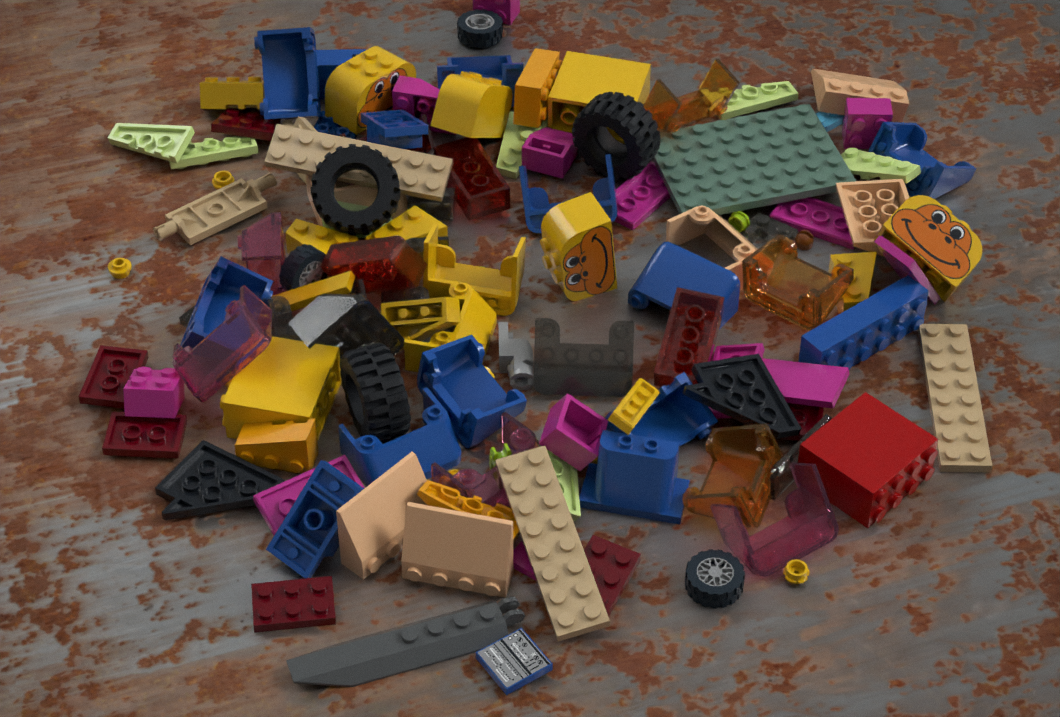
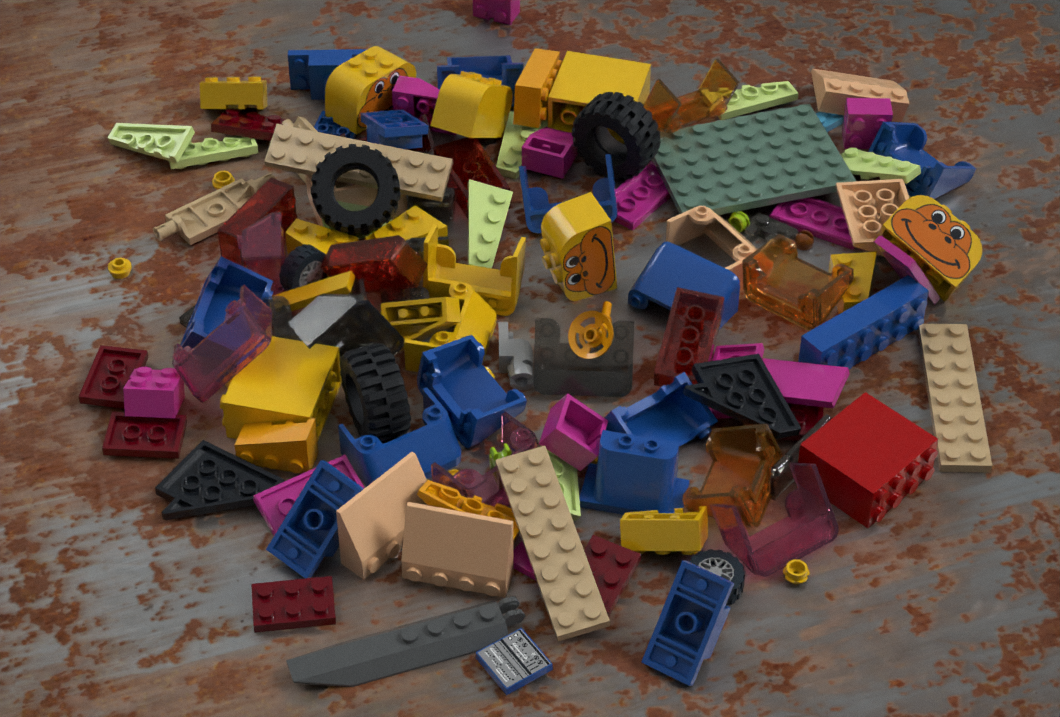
blue windscreen [254,27,321,120] -> none
black wheel [457,9,503,48] -> none
yellow tile [607,378,660,435] -> none
none -> clear red brick [218,178,298,270]
none -> yellowish green wing [468,179,513,268]
none -> light orange dish [568,301,614,359]
none -> yellow wedge [620,506,708,555]
none -> blue brick [641,560,734,686]

